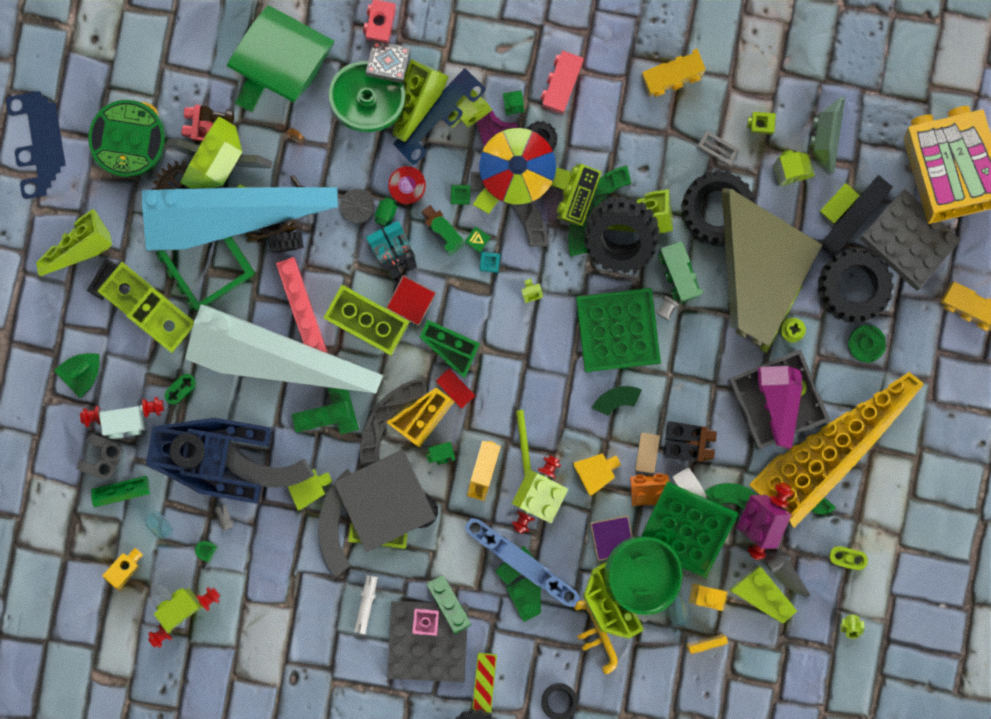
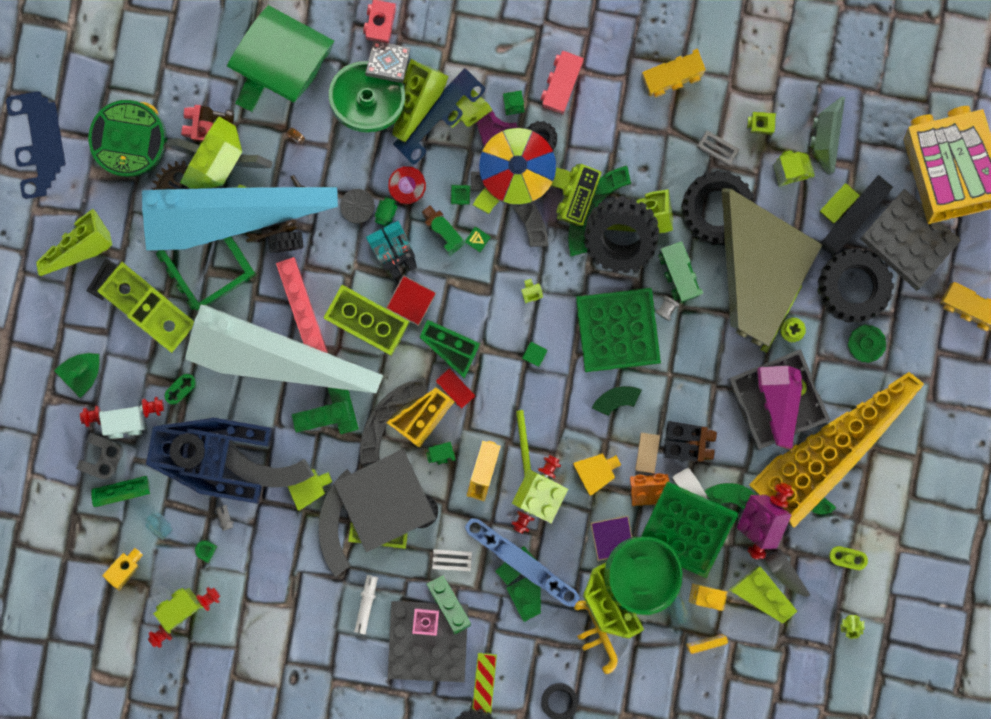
teal tile [479,252,500,273] -> none
none -> white tile [432,549,472,571]
none -> green tile [522,342,548,367]

